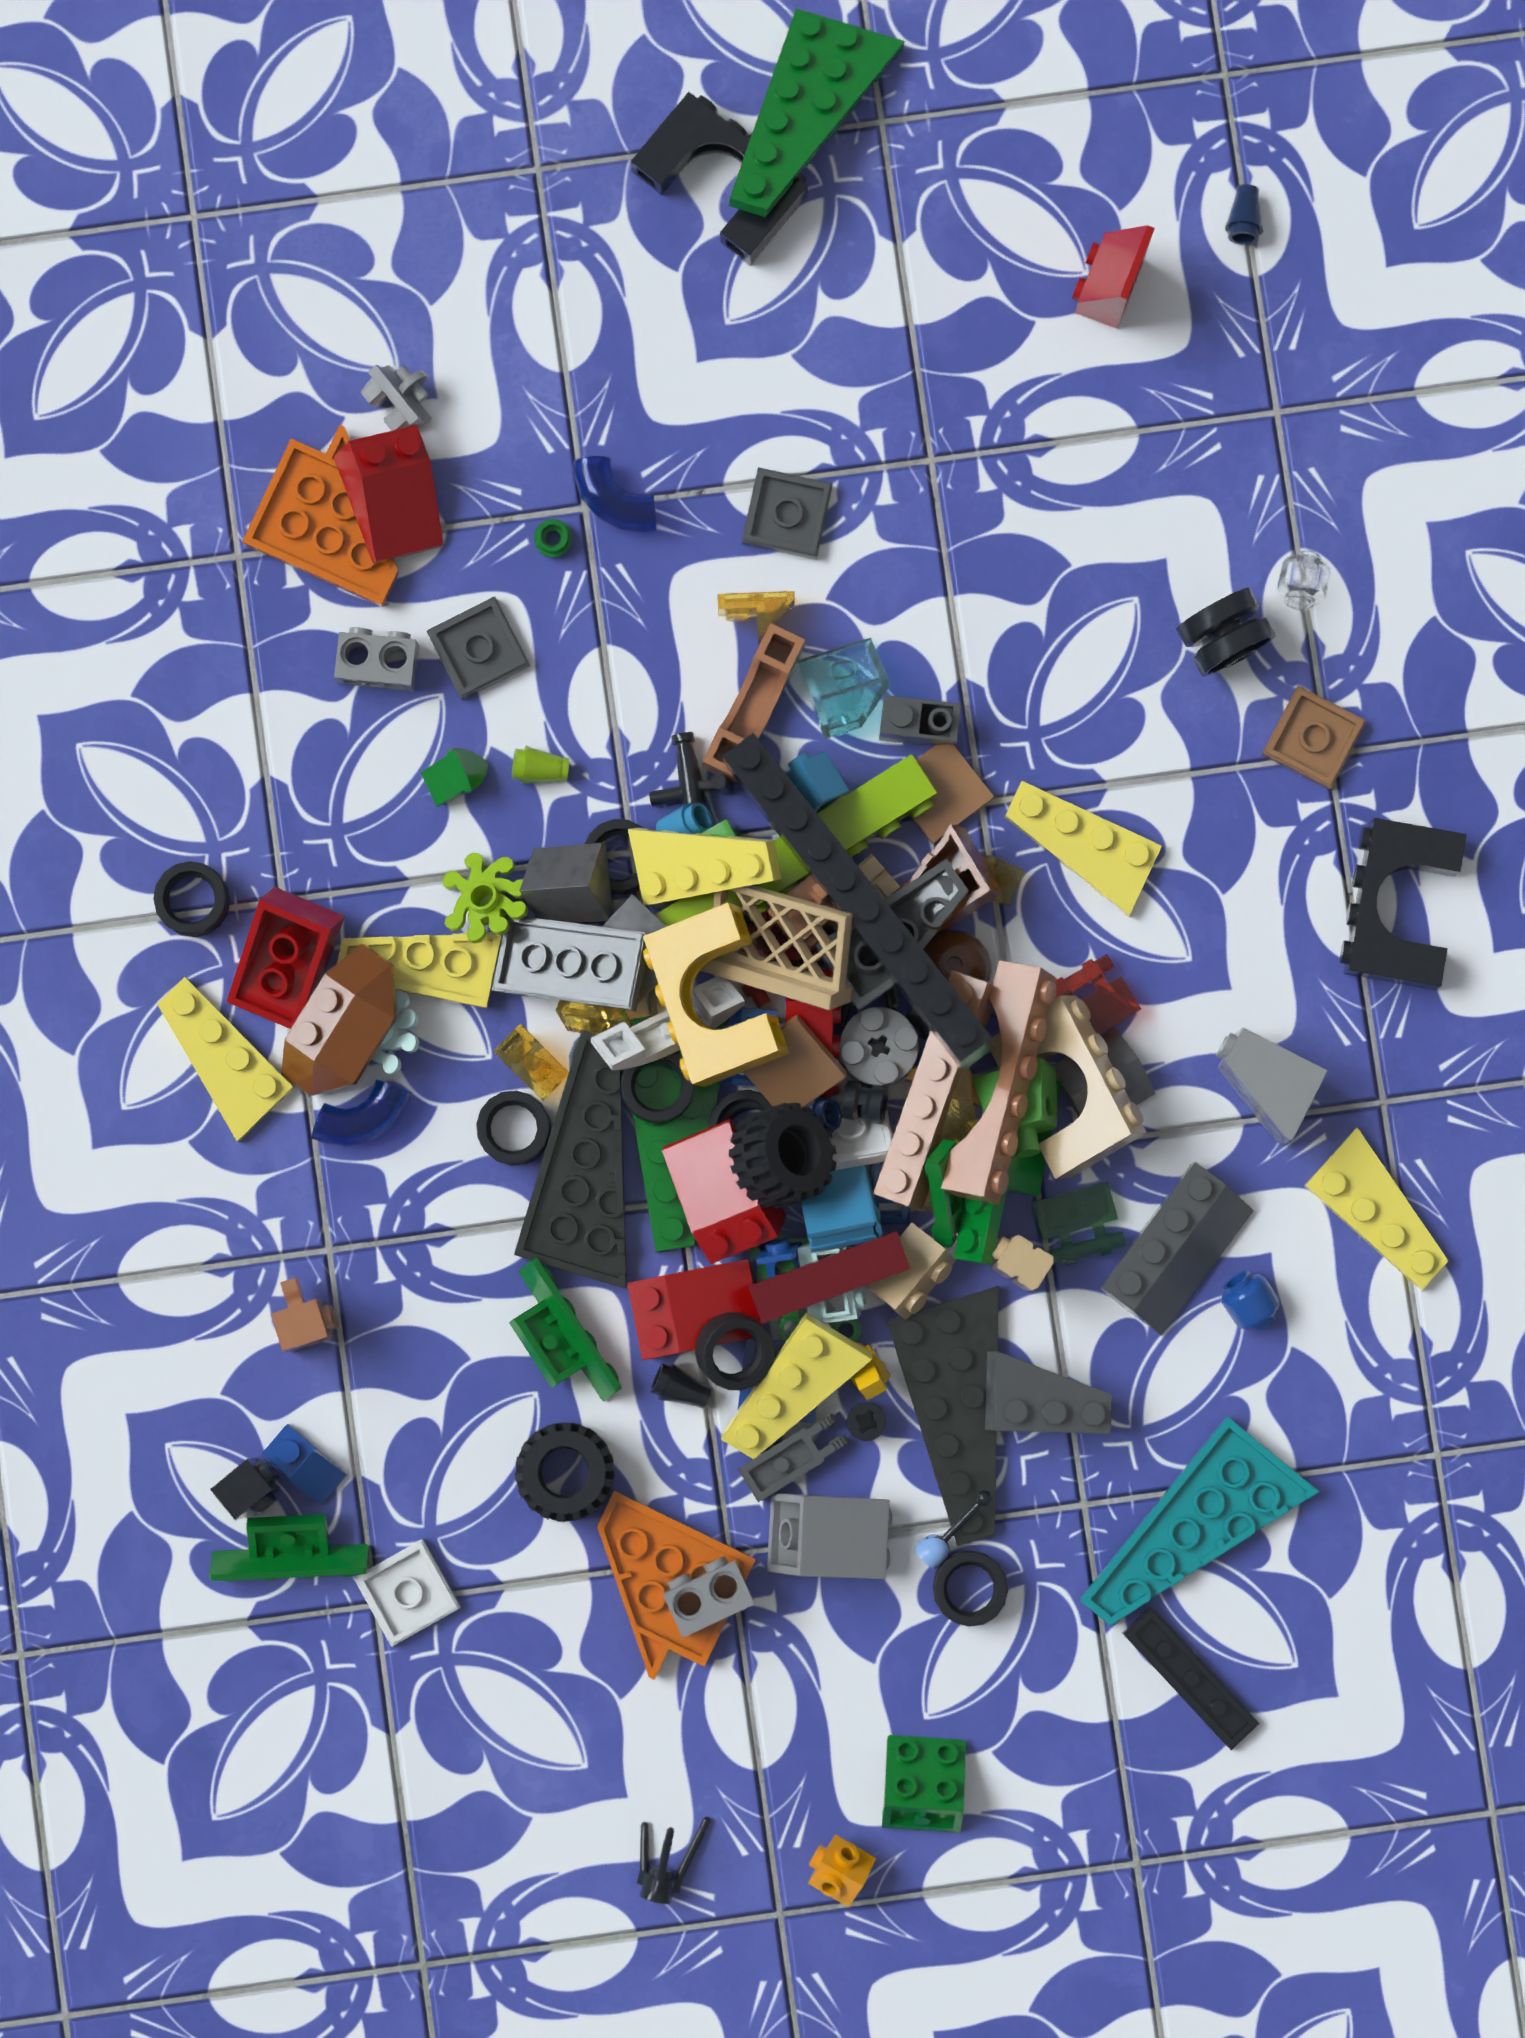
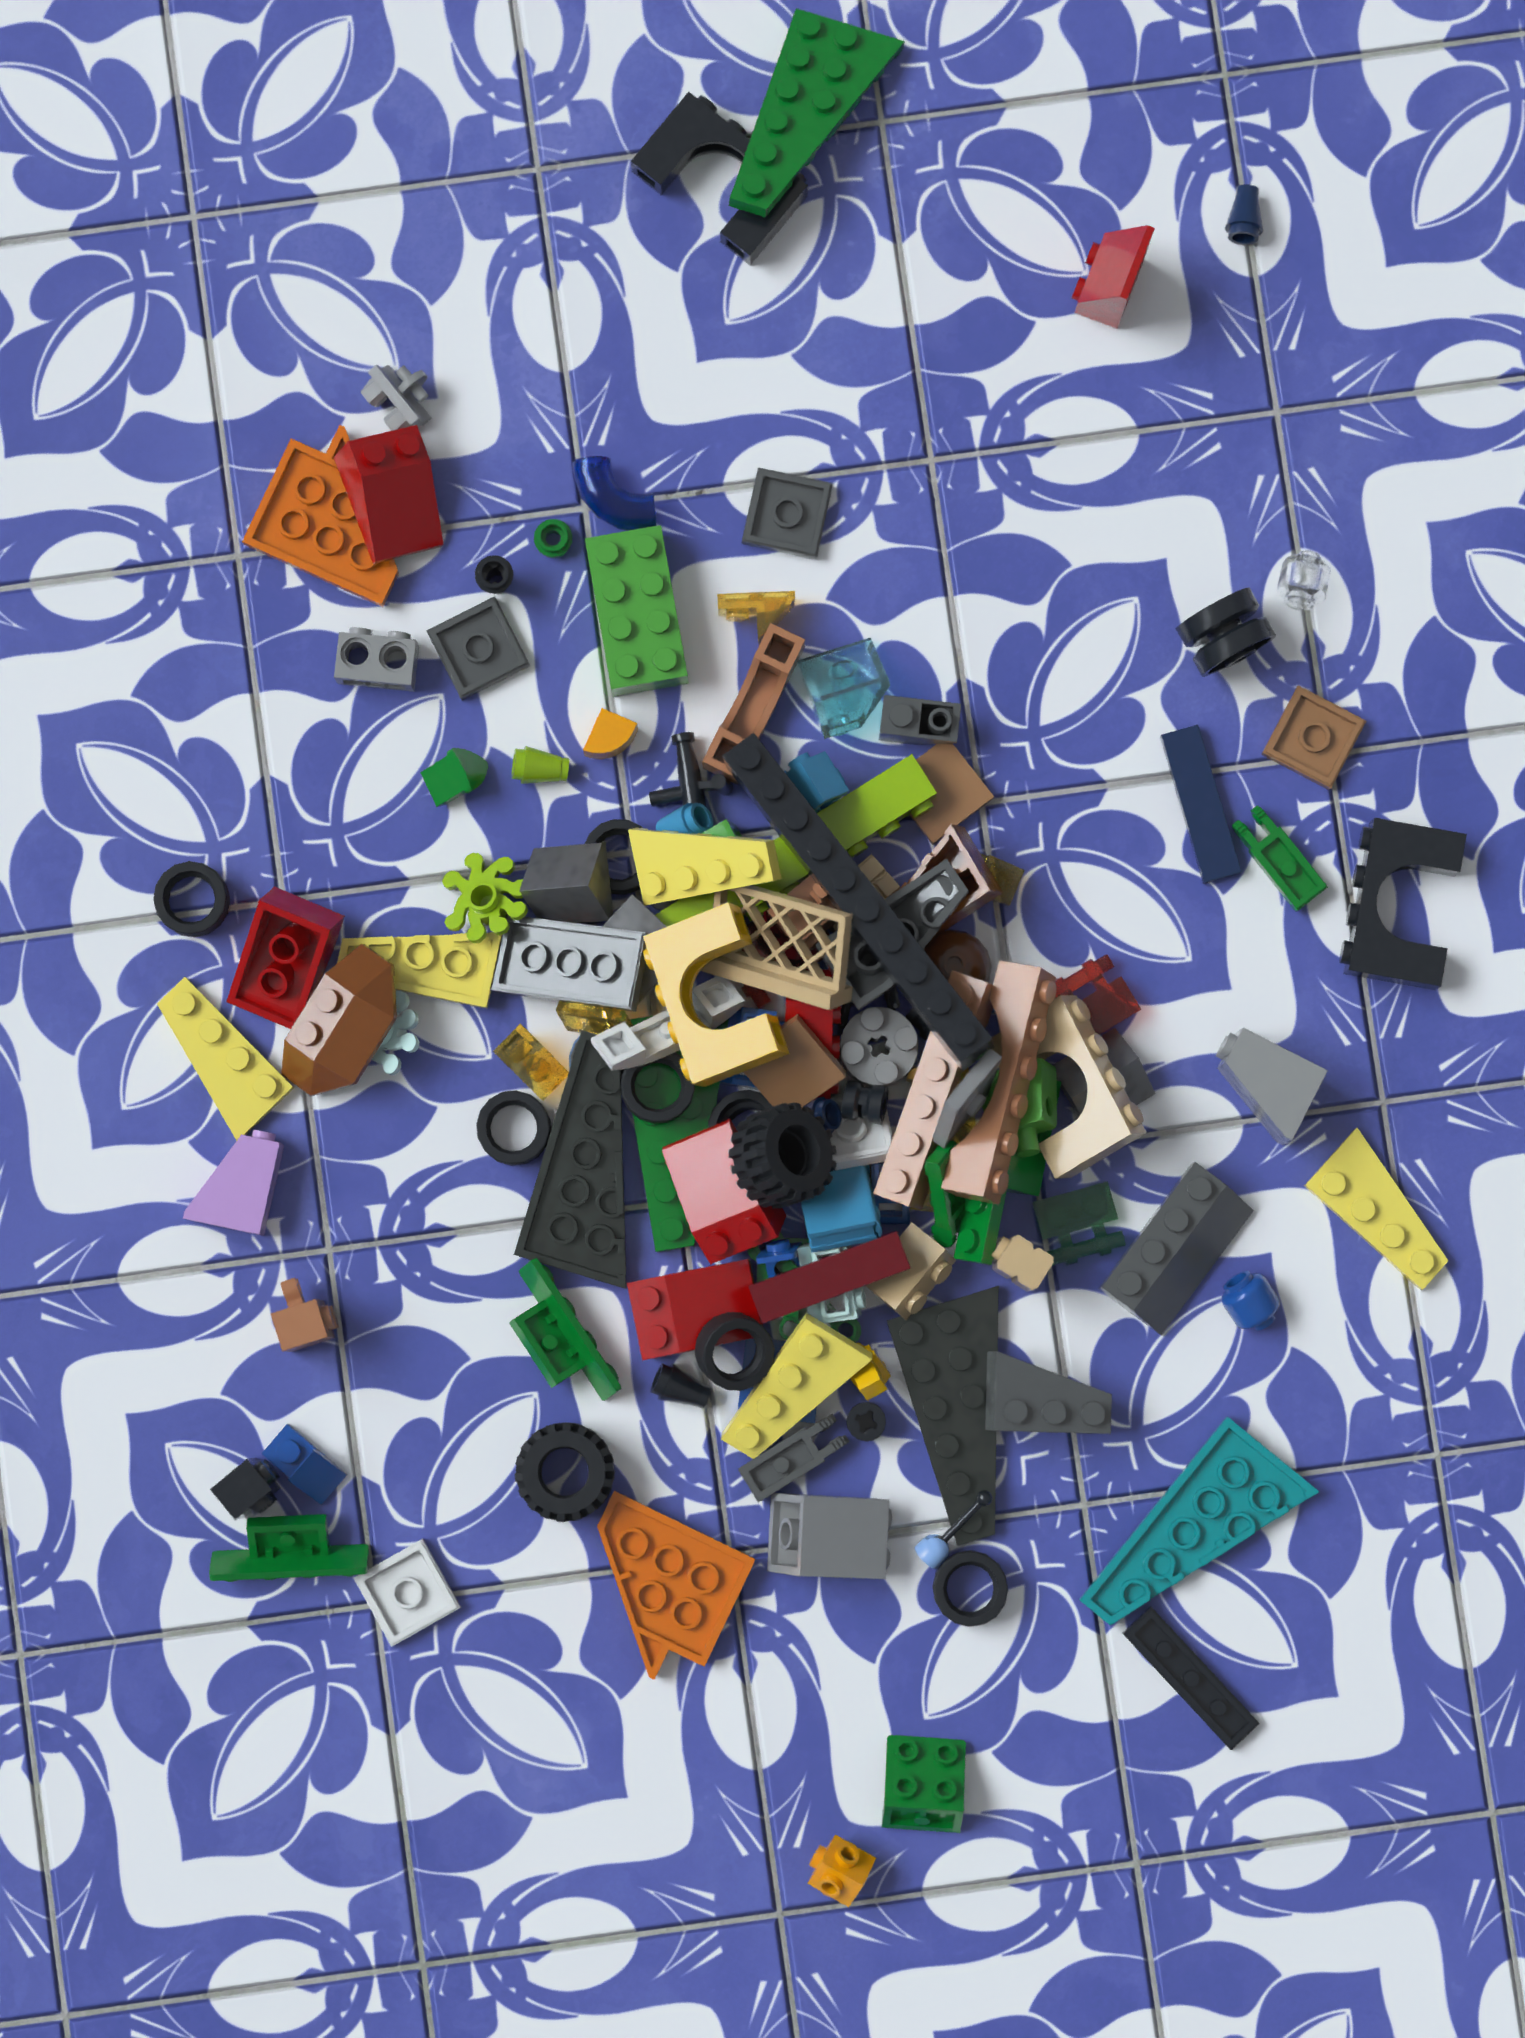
clear blue cylinder [311,1079,412,1147] -> none
black plant [637,1817,711,1904] -> none
light grey brick [663,1556,755,1638] -> none
light yellow wing [1005,781,1162,917] -> none
none -> lavender slope [183,1130,284,1236]
none -> black cone [475,555,513,594]
none -> light orange brick [583,708,638,759]
none -> bright green brick [585,525,689,697]
none -> light grey plate [933,1049,1002,1148]
none -> dark blue tile [1160,725,1242,884]
none -> green hinge [1231,805,1328,912]

